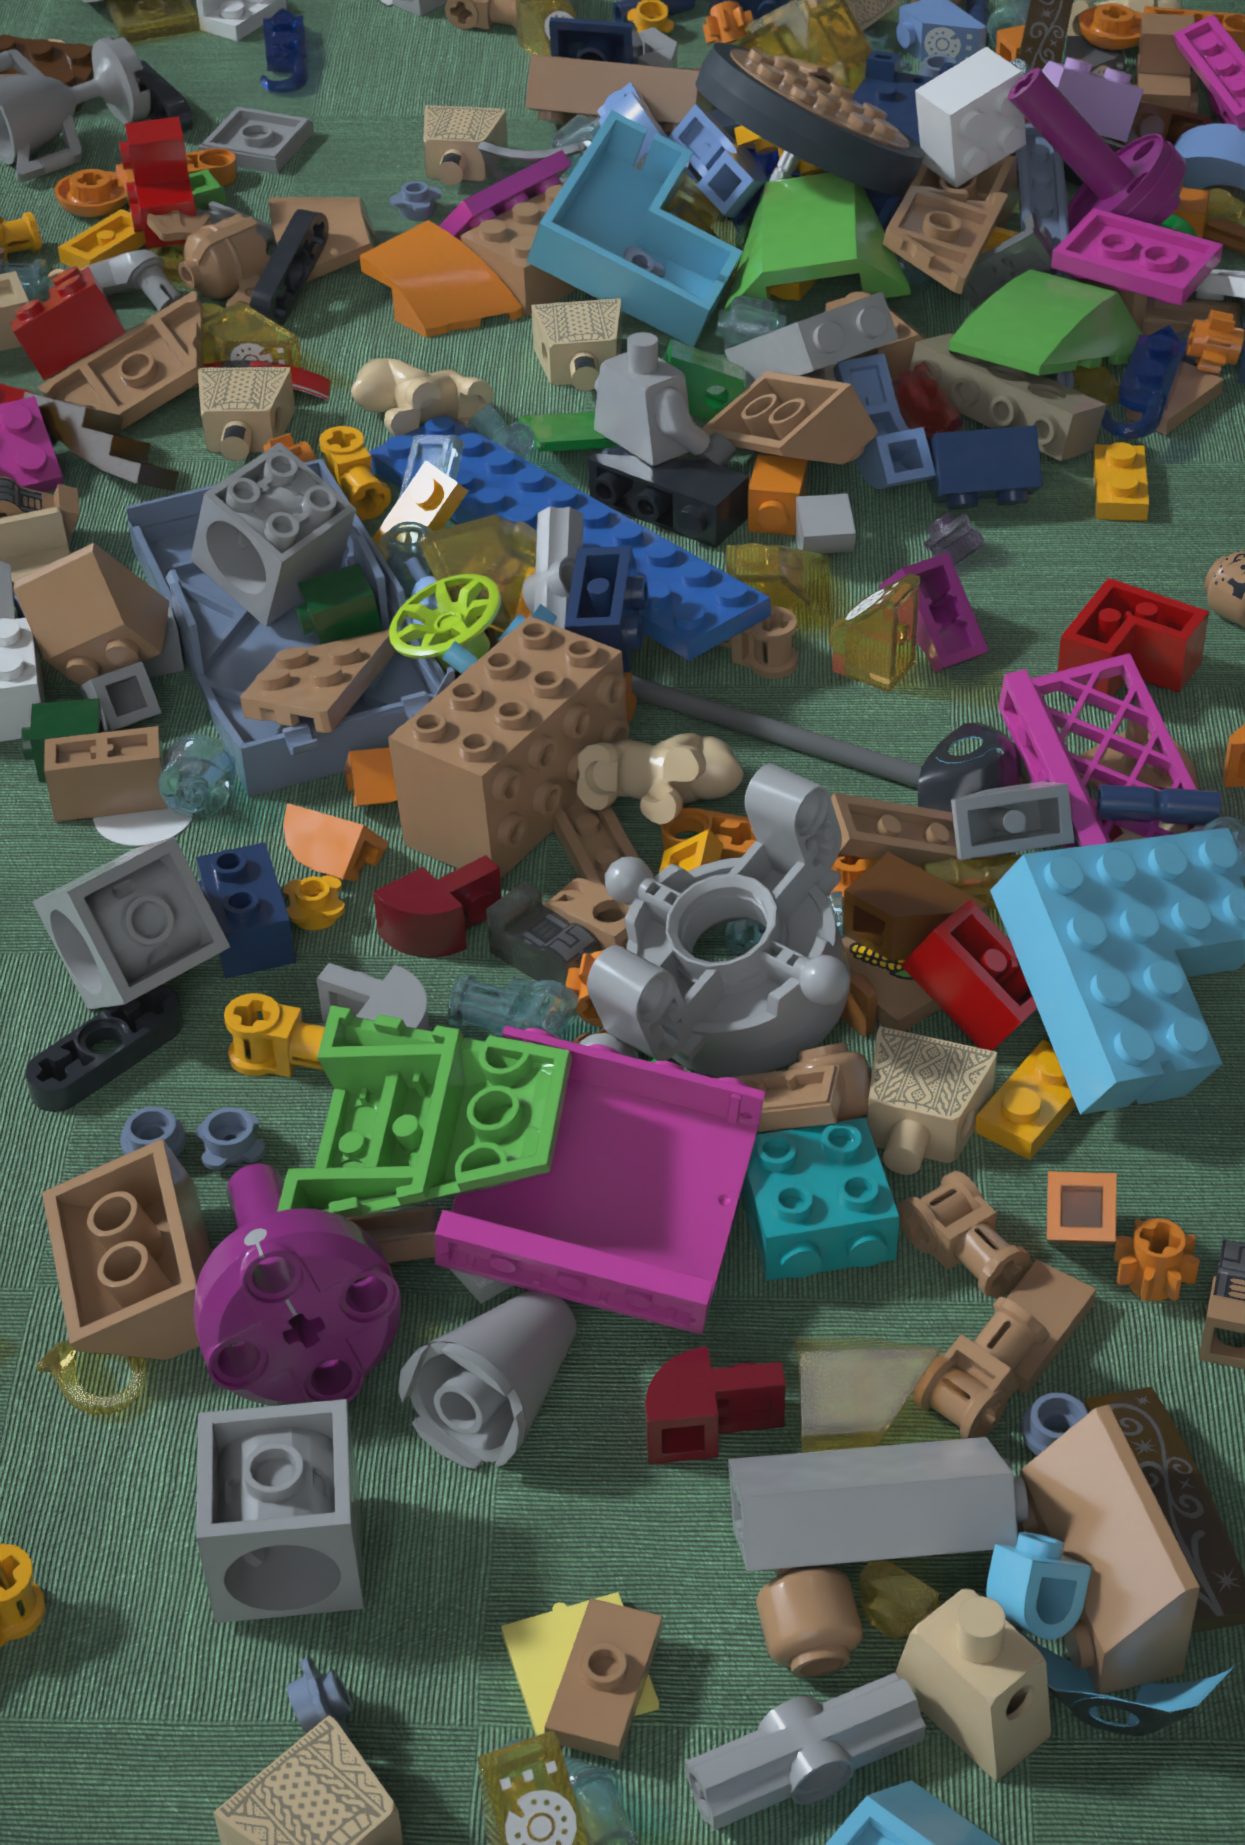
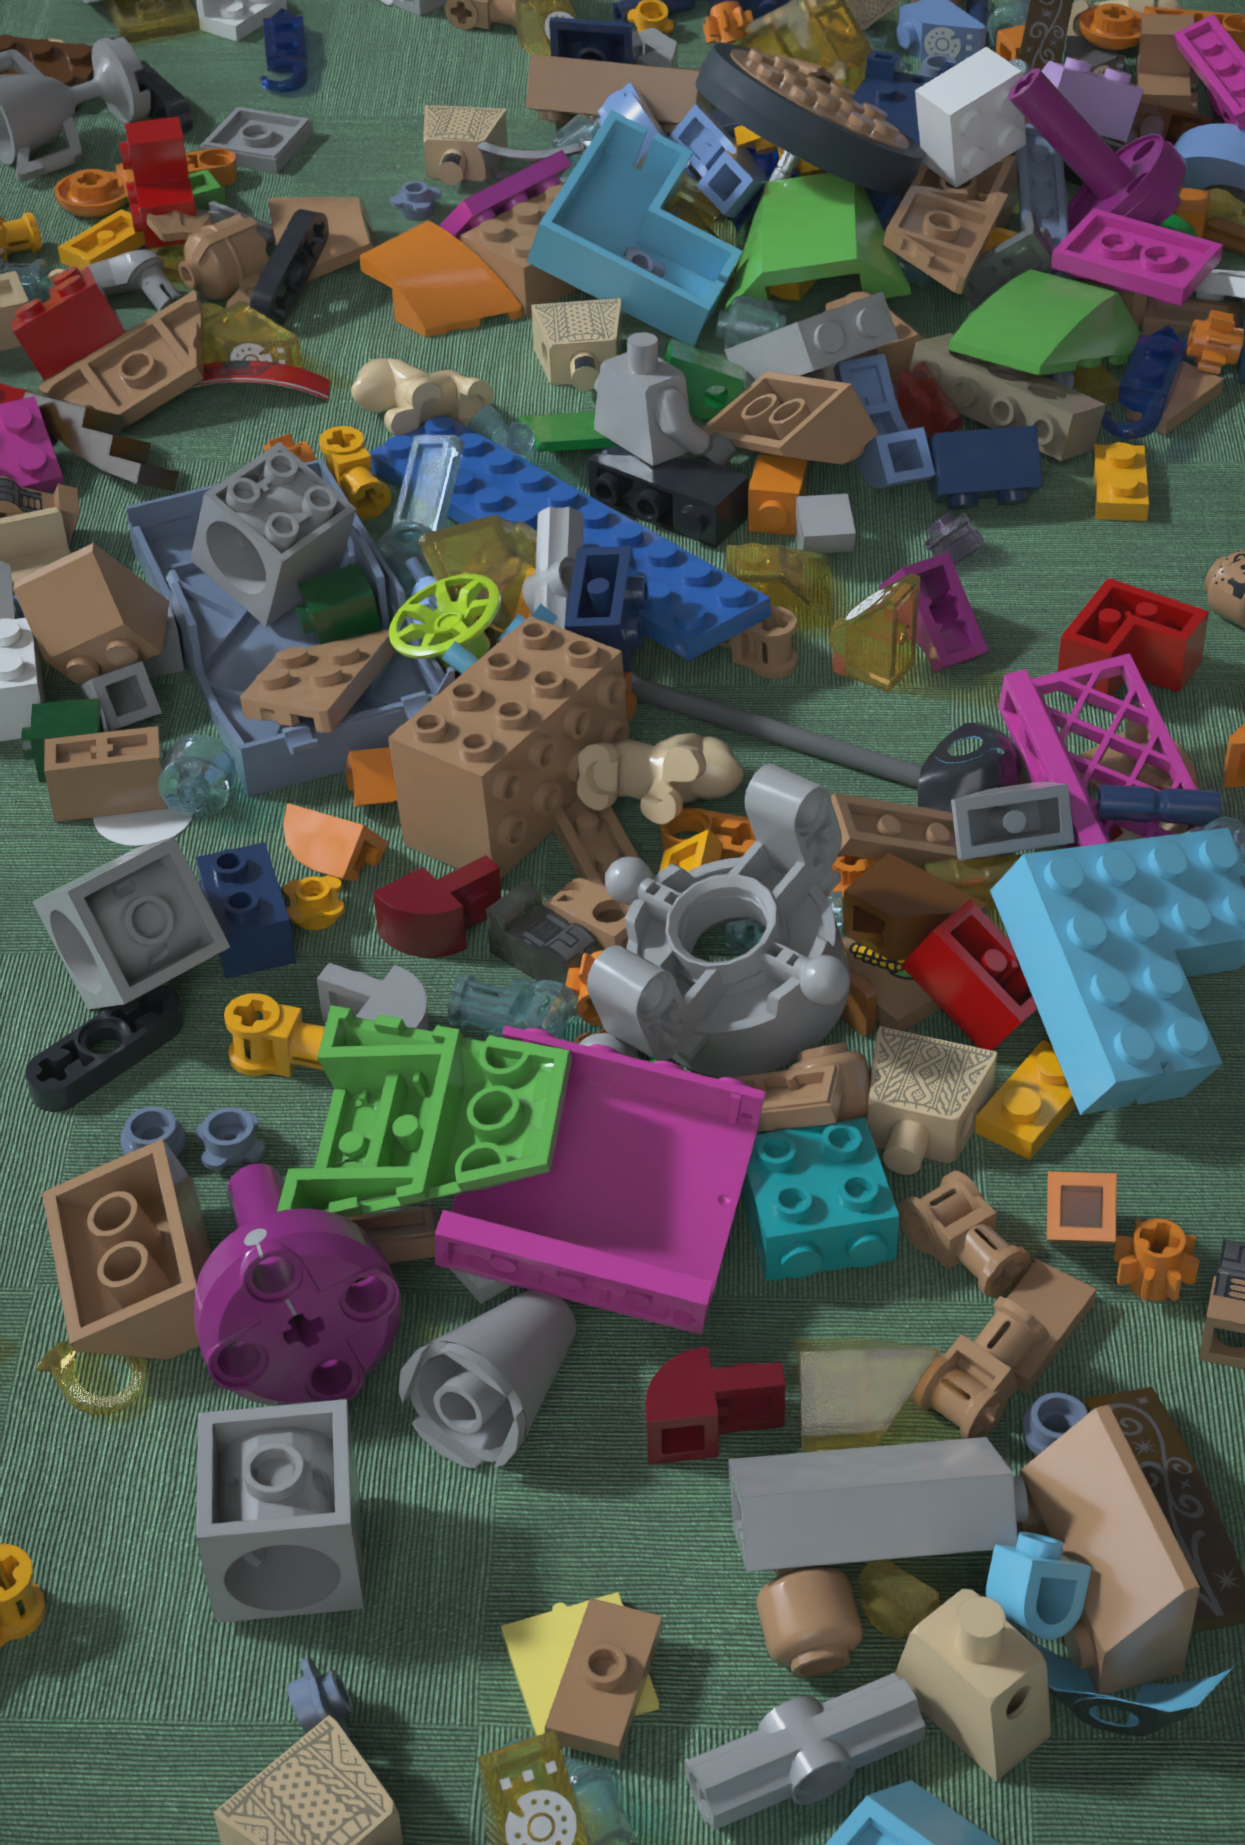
tan torso [198,367,295,461] -> none
plate [372,461,468,576] -> none

